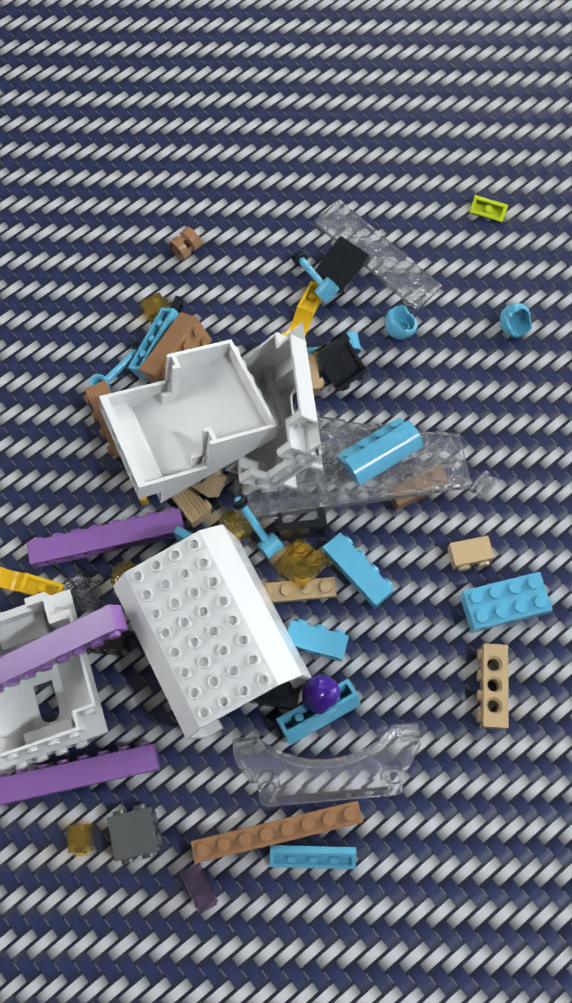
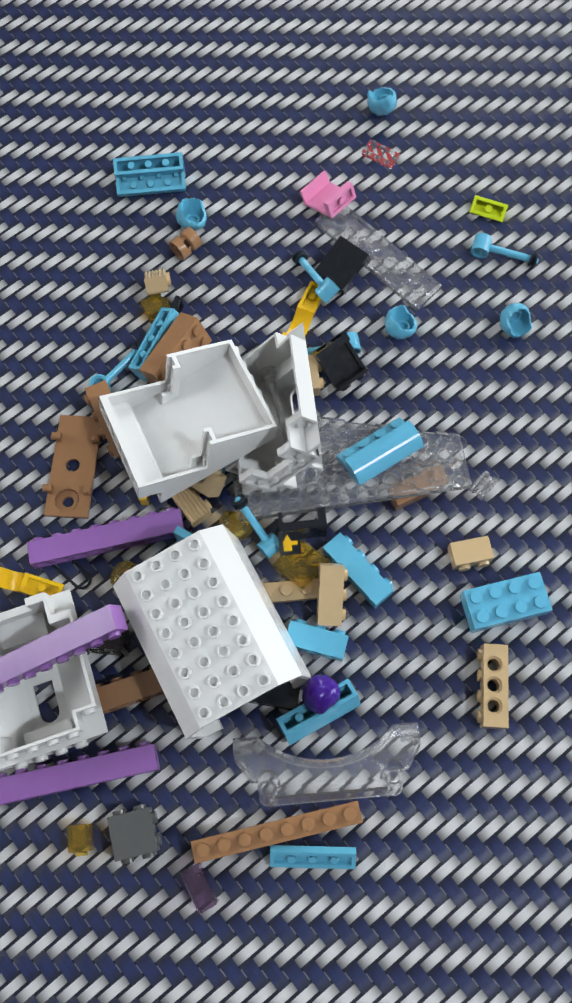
clear piece [65,578,102,611] -> none
none -> medium nougat piece [42,415,102,519]
none -> medium nougat brick [96,666,164,714]
none -> medium azure brick [113,152,186,197]
none -> tan brick [144,268,172,296]
none -> medium azure hair [175,198,207,231]
none -> black sticker [278,531,301,556]
none -> bright pink panel [300,170,356,218]
none -> tan brick [316,563,348,626]
none -> clear tile [362,139,400,169]
none -> medium azure hair [367,87,397,116]
none -> medium azure piece [471,233,539,267]

